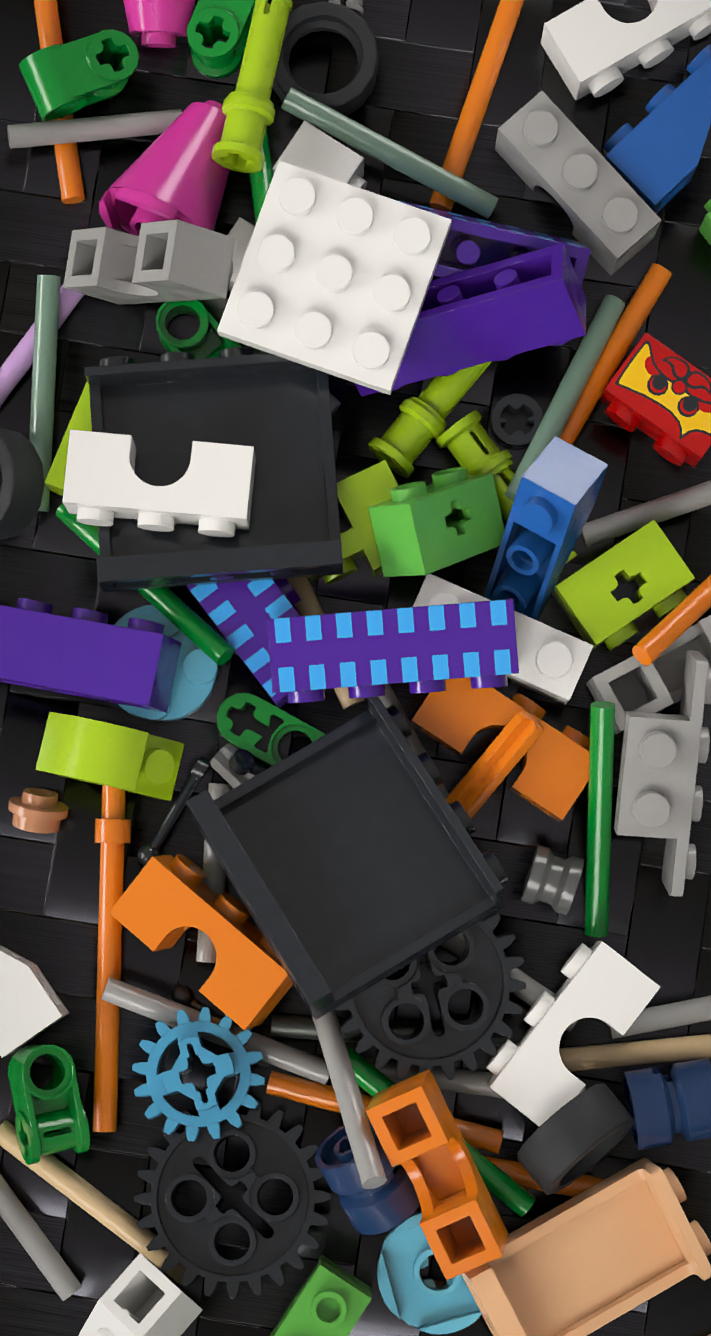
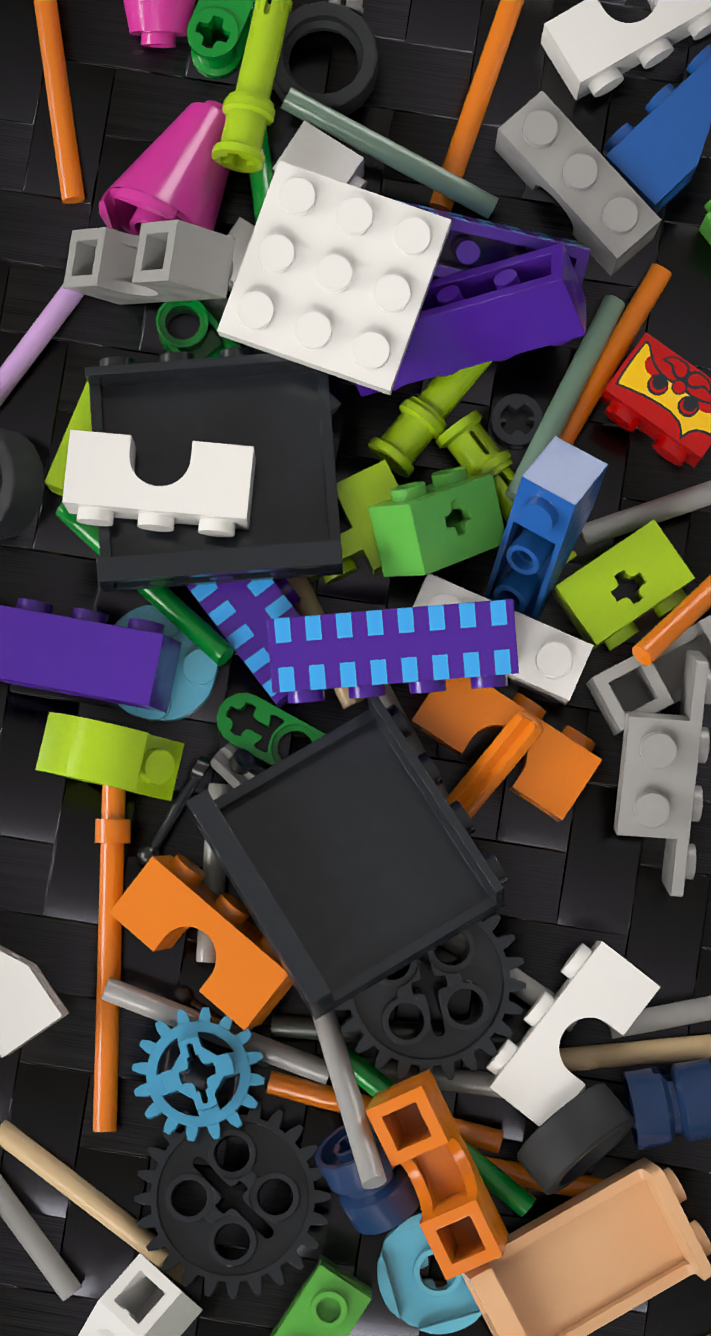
light grey bar [7,109,182,149] -> none
nougat plate [8,788,69,834] -> none
green piece [8,1045,90,1165] -> none
green piece [19,29,139,121] -> none
sand green bar [29,275,61,512] -> none
dark grey wheel [520,844,584,915] -> none
green bar [584,701,615,938] -> none

